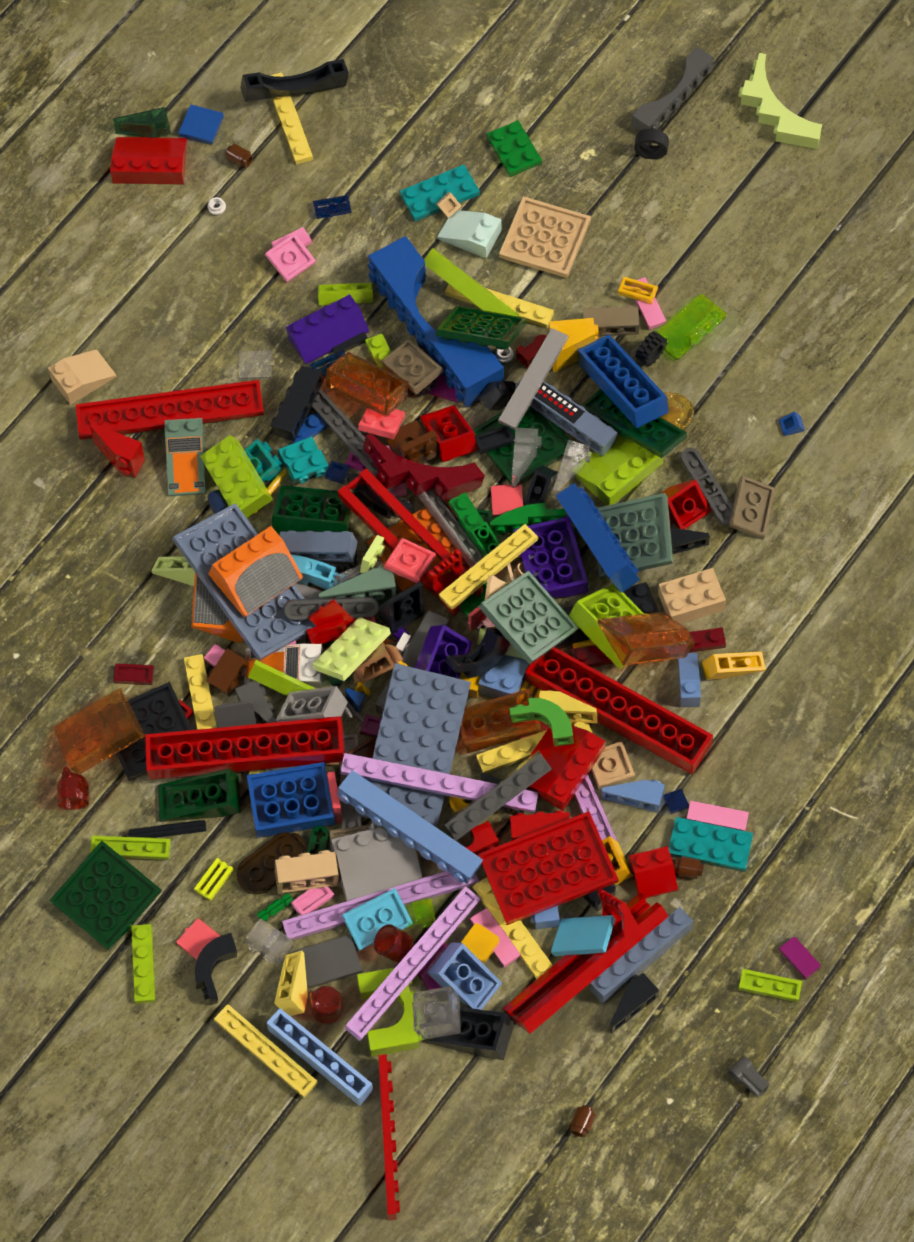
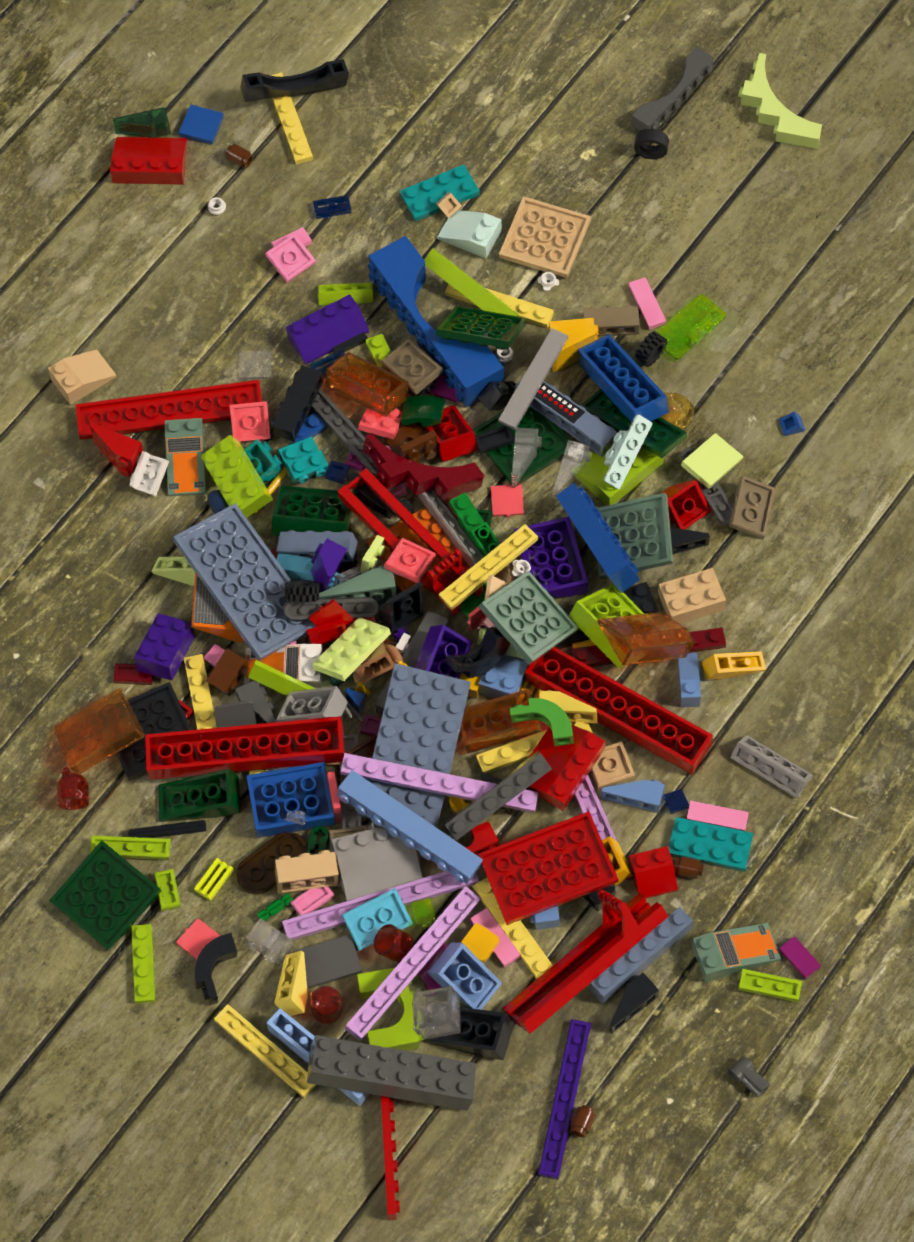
slope [208,526,303,618] -> none
green plate [487,120,542,177] -> none
green slope [490,503,565,535] -> none
red brick [510,810,570,841] -> none
red leg [516,334,547,369] -> none
black slope [523,465,559,505] -> none
medium azure tile [551,915,616,956] -> none
yellow tile [617,276,658,304] -> none
none -> white bracket [130,451,169,496]
none -> dark purple brick [134,613,196,681]
none -> lime plate [154,869,181,911]
none -> coral plate [230,401,271,442]
none -> black tyre [285,580,320,603]
none -> clear tile [285,811,306,825]
none -> dark grey brick [307,1035,476,1111]
none -> dark purple slope [311,538,347,593]
none -> dark green slope [401,396,445,428]
none -> white plate [511,560,531,577]
none -> white plate [538,272,559,291]
none -> dark purple tile [538,1019,591,1180]
none -> light aqua bracket [603,415,652,489]
none -> yellowish green tile [681,433,743,489]
none -> slope [692,923,781,983]
none -> light grey fence [730,735,813,798]

